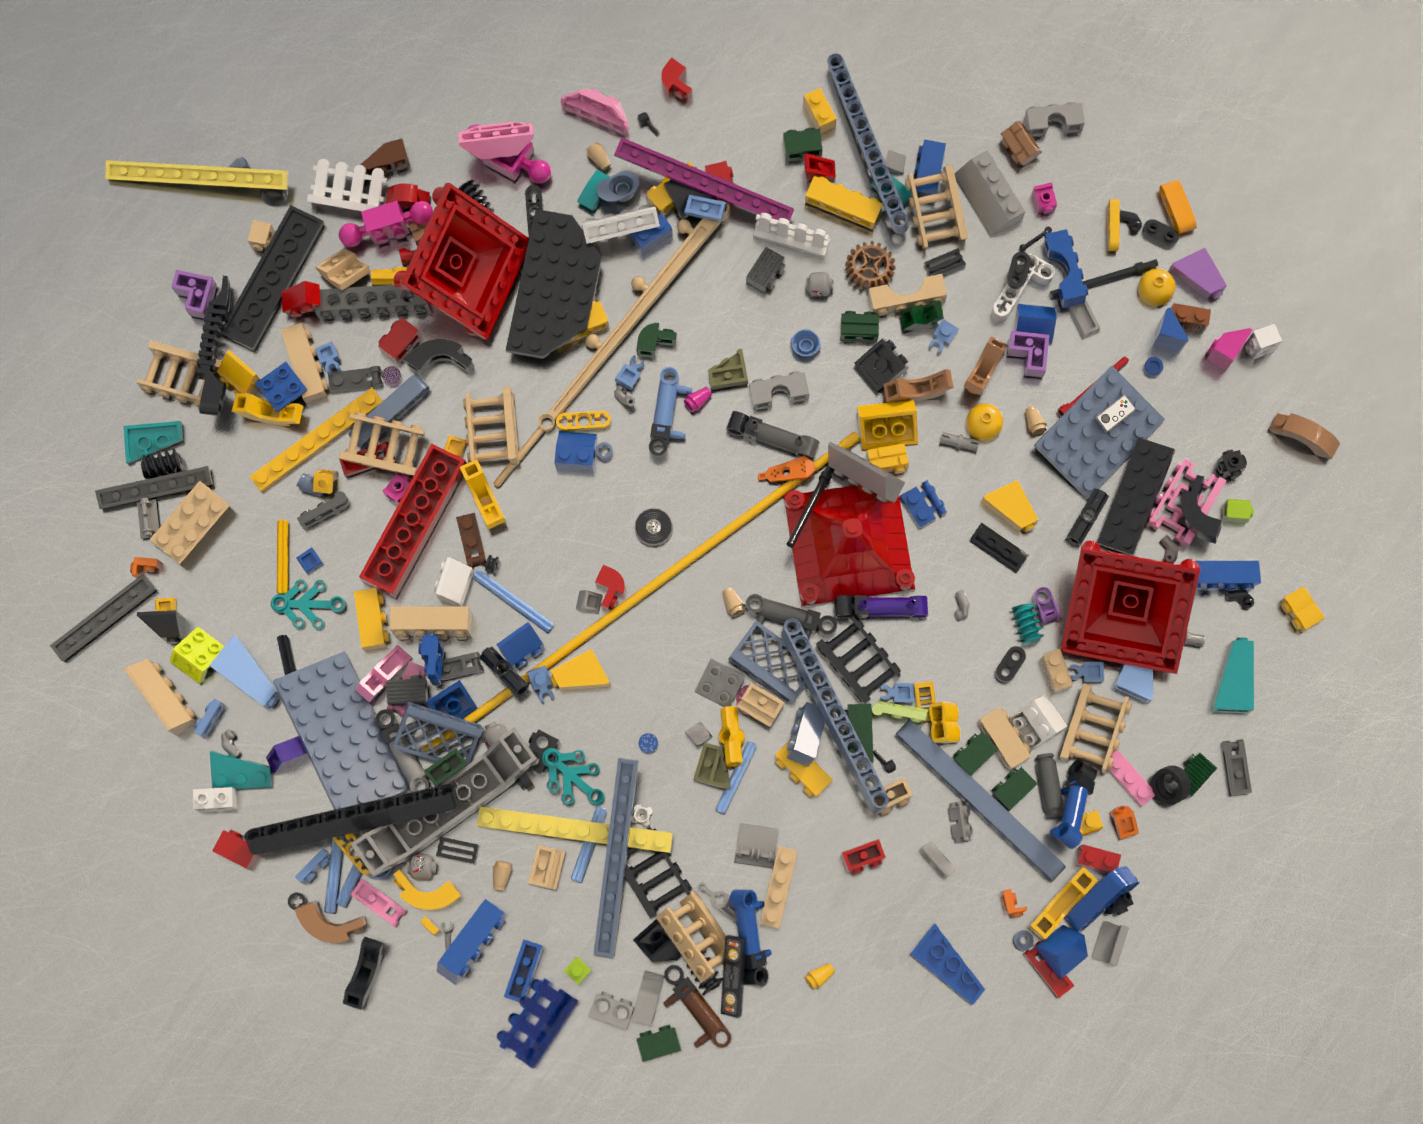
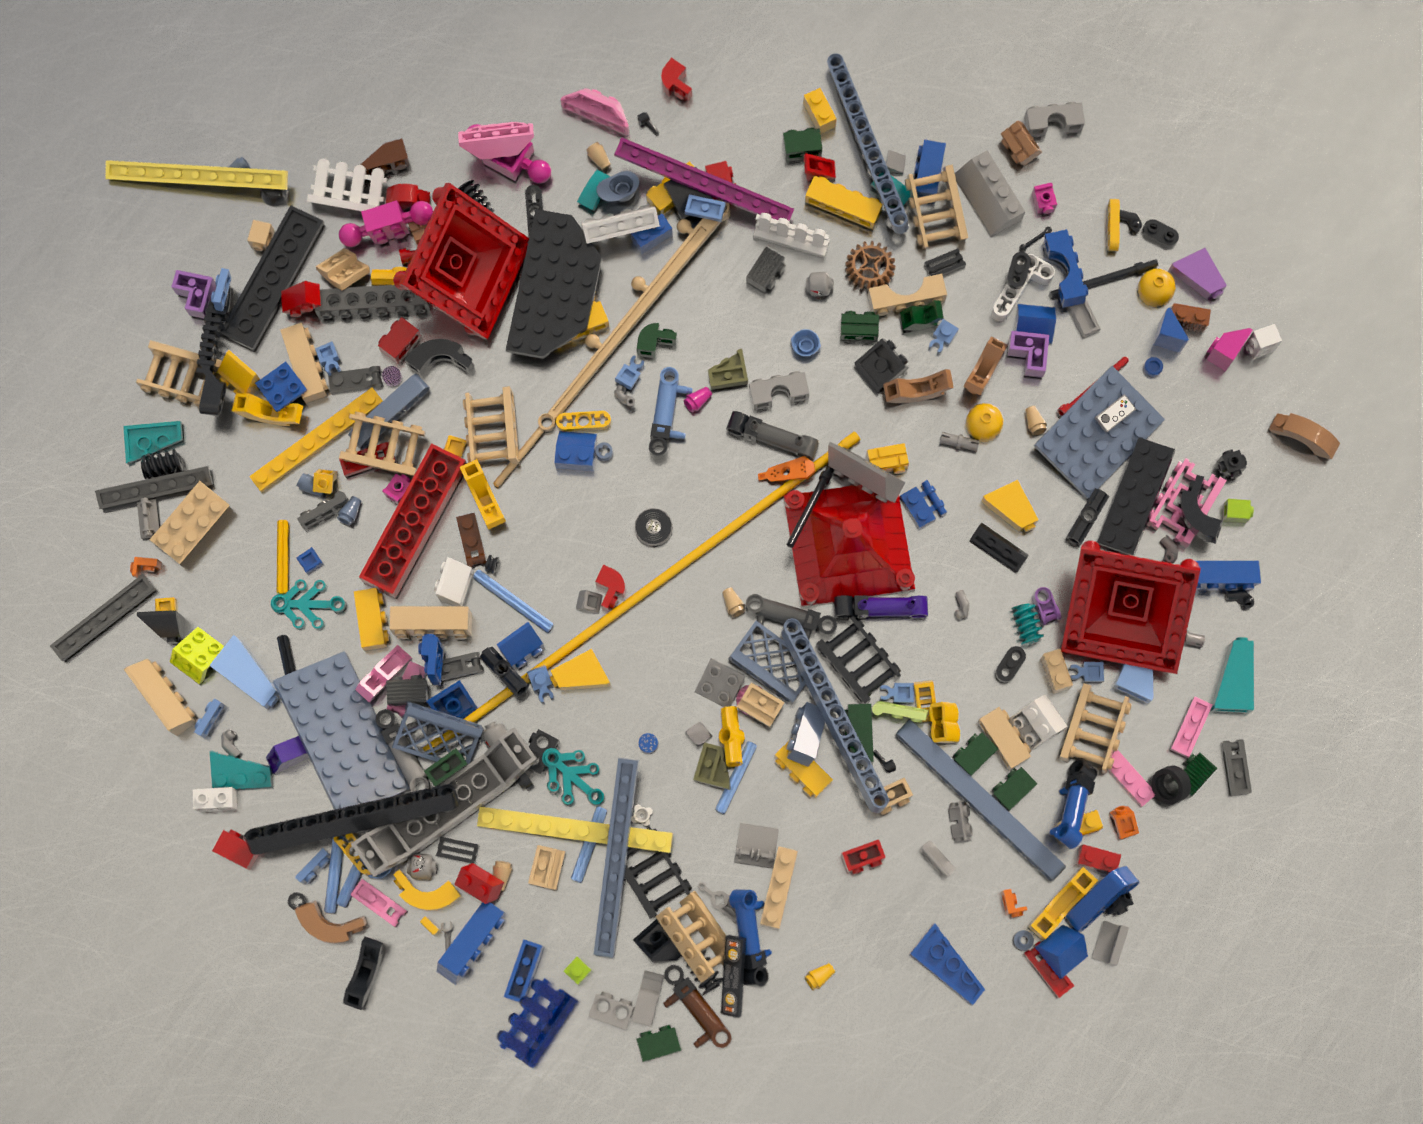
yellow slope [857,400,918,450] -> none
dark grey axle [1036,753,1064,819] -> none
light orange beam [1159,180,1197,234] -> none
yellow brick [1281,586,1325,633] -> none
none -> medium blue plate [211,268,232,311]
none -> sand blue cone [337,496,362,526]
none -> red brick [454,863,504,904]
none -> bright pink plate [1170,697,1212,758]

